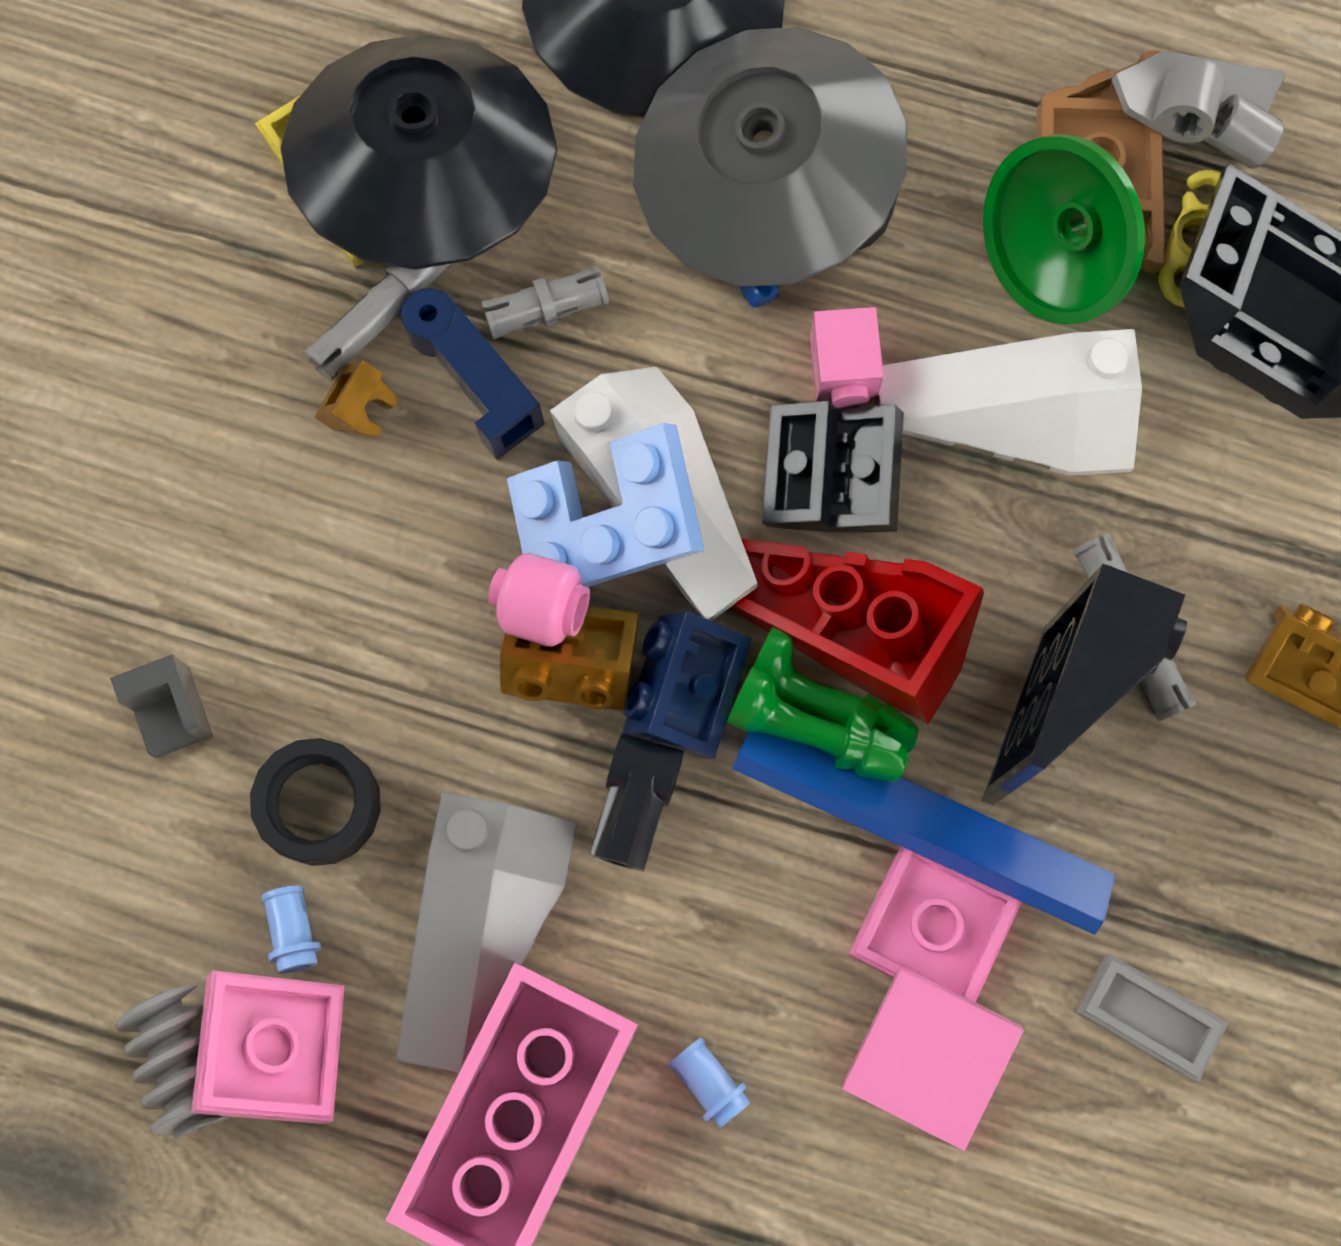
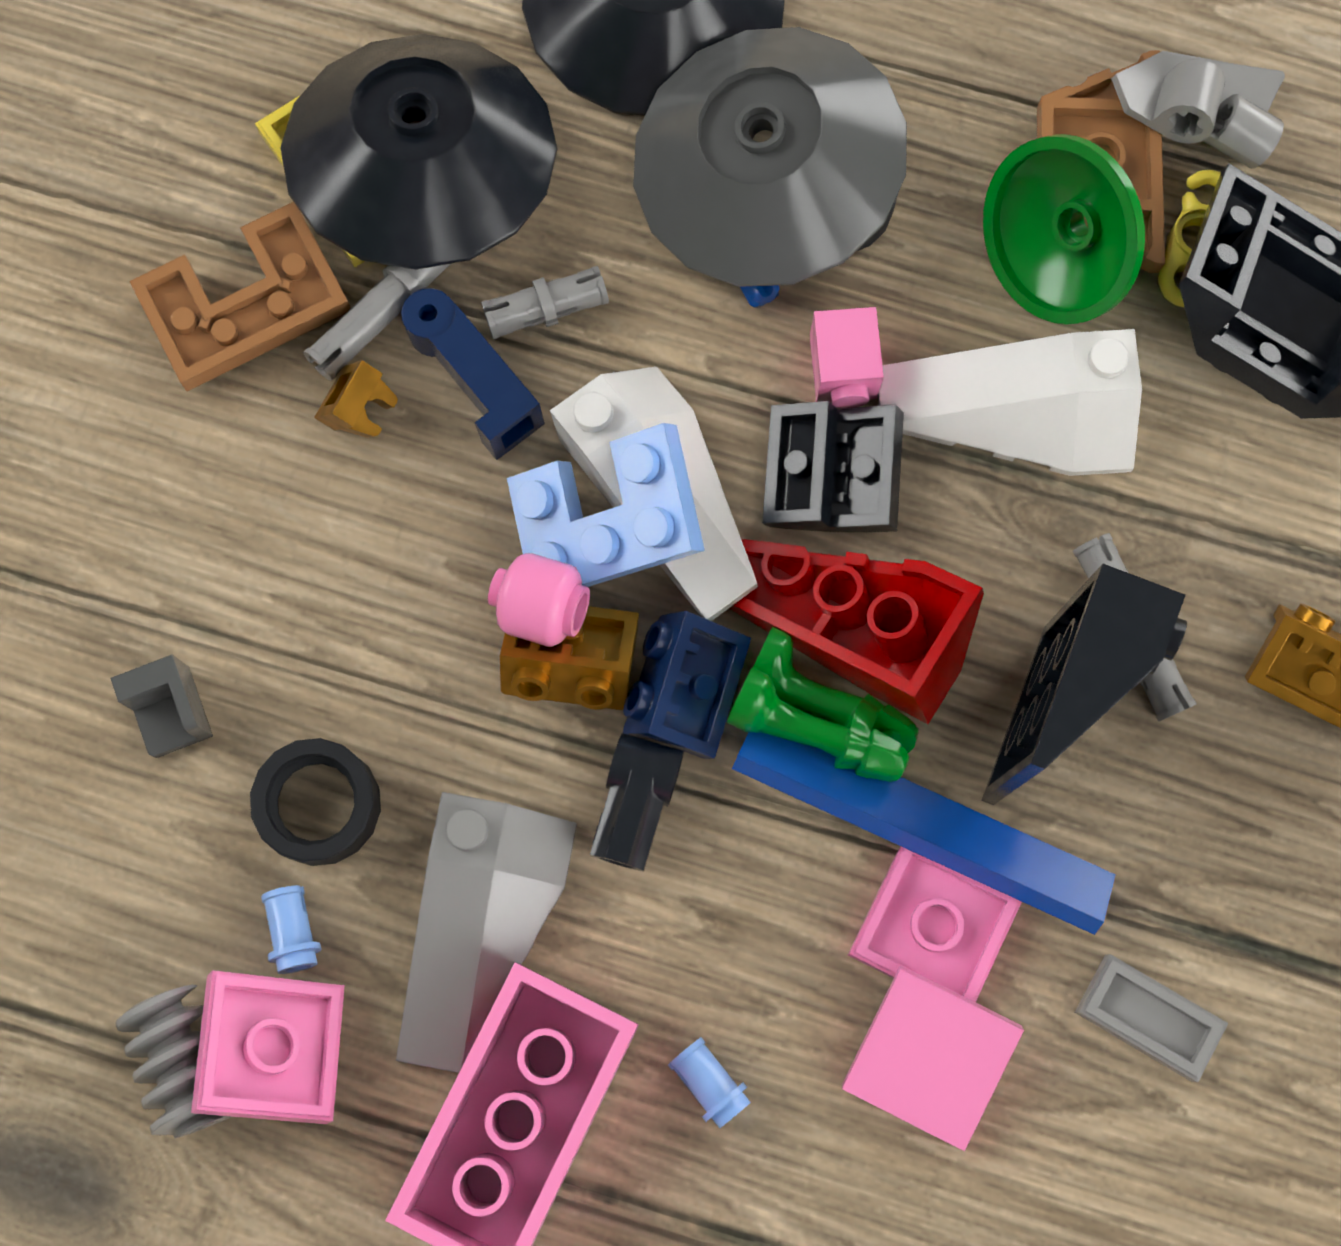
none -> medium nougat plate [129,202,351,392]

